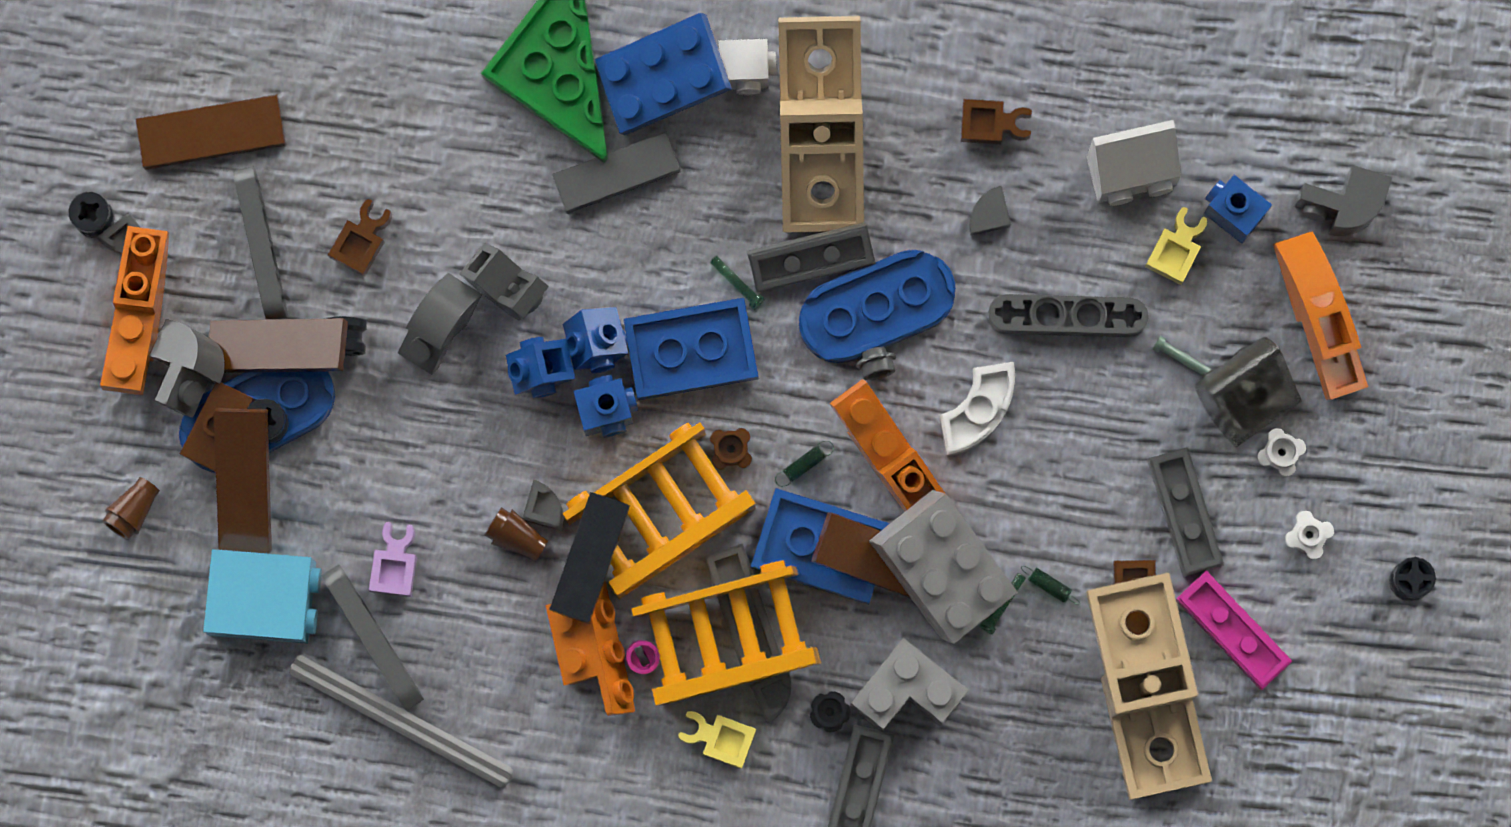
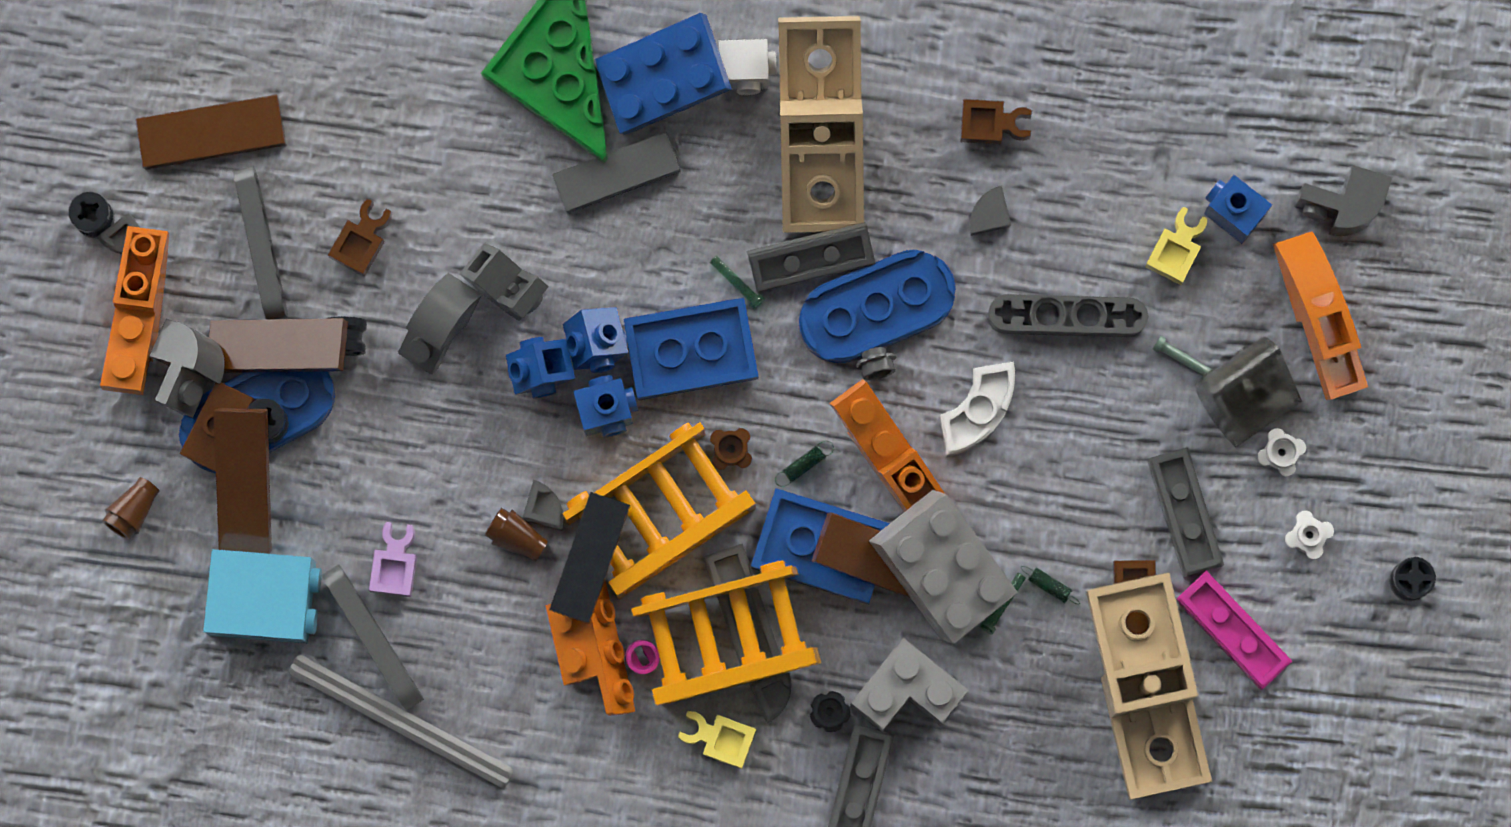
white slope [1086,120,1181,206] -> none

